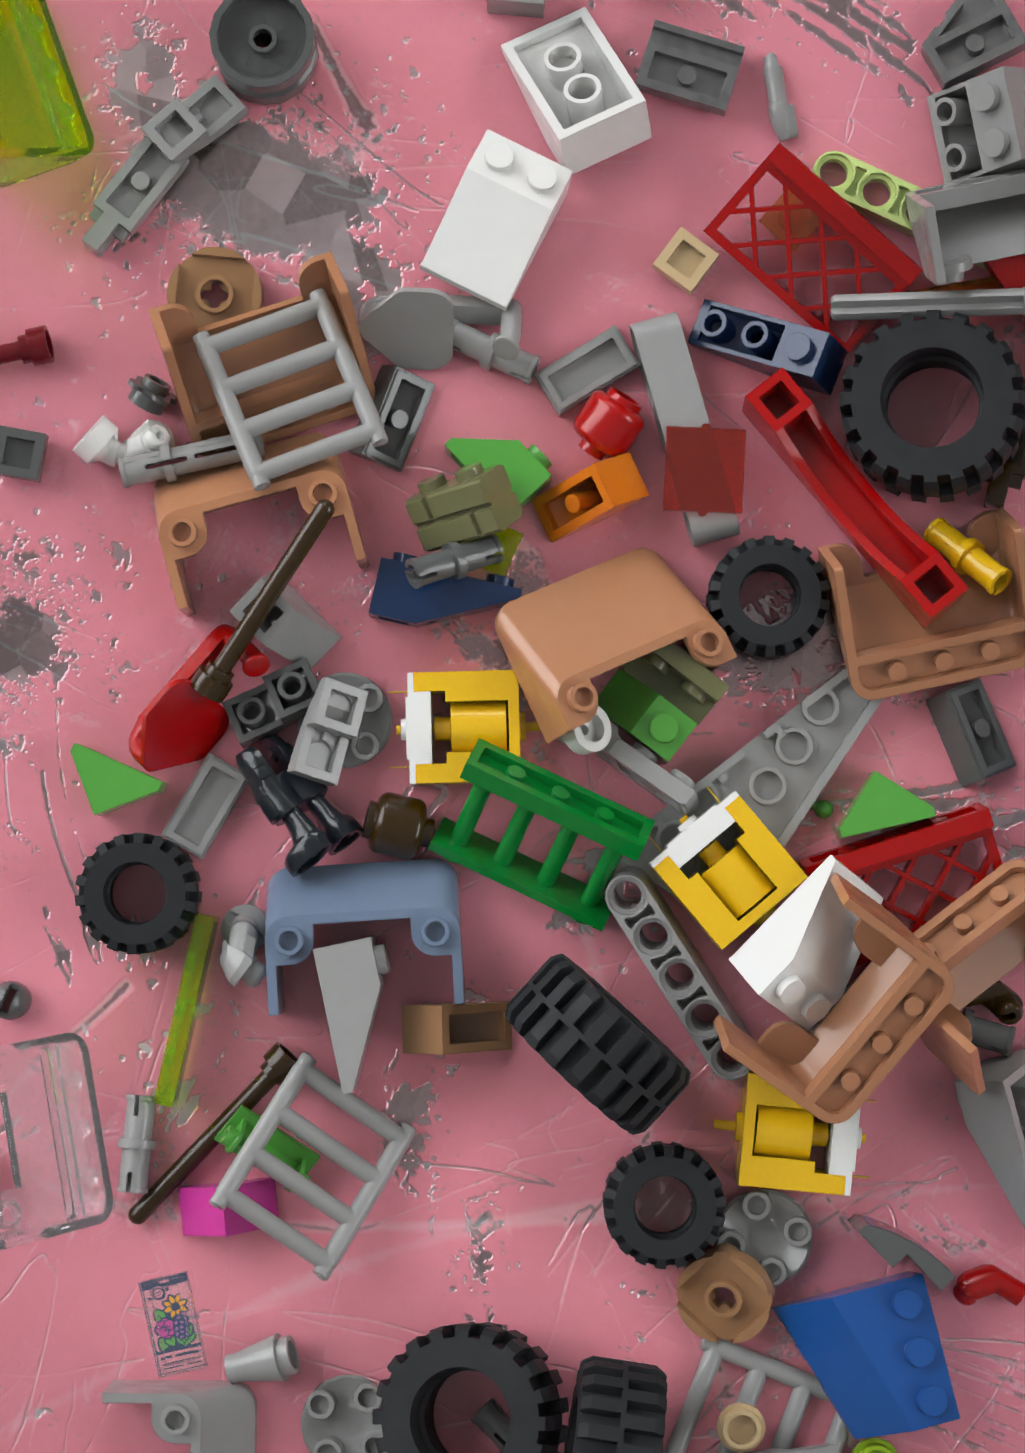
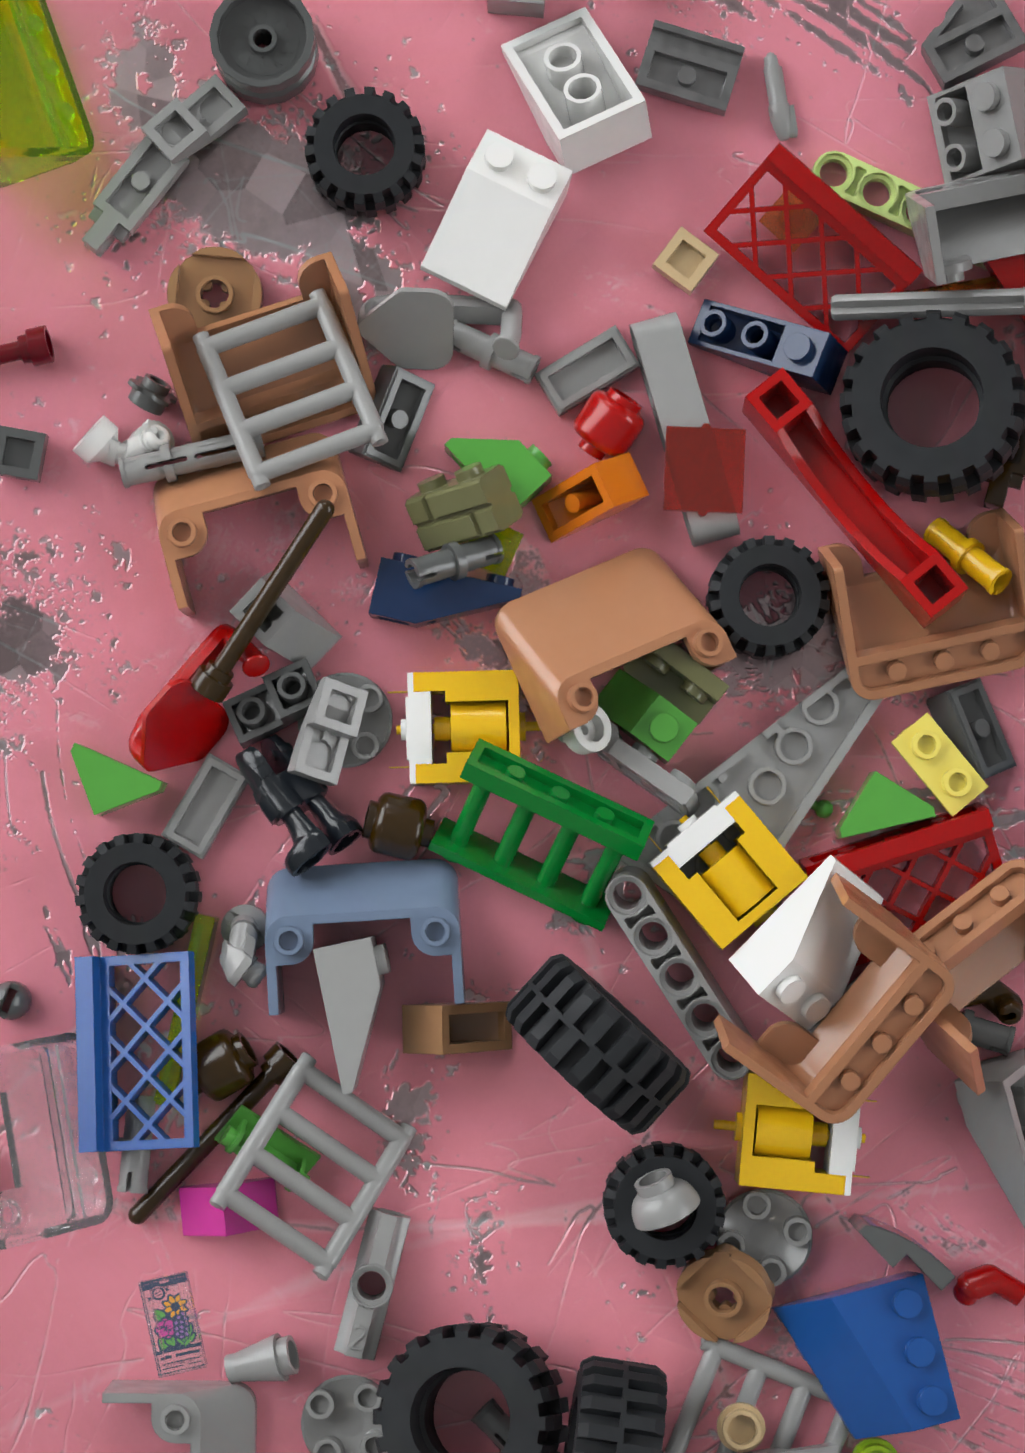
none -> blue fence [74,951,200,1153]
none -> dark brown head [197,1029,259,1101]
none -> black tyre [304,86,426,218]
none -> light grey piece [334,1207,411,1361]
none -> light grey piece [632,1168,701,1231]
none -> light yellow hinge [891,712,989,817]

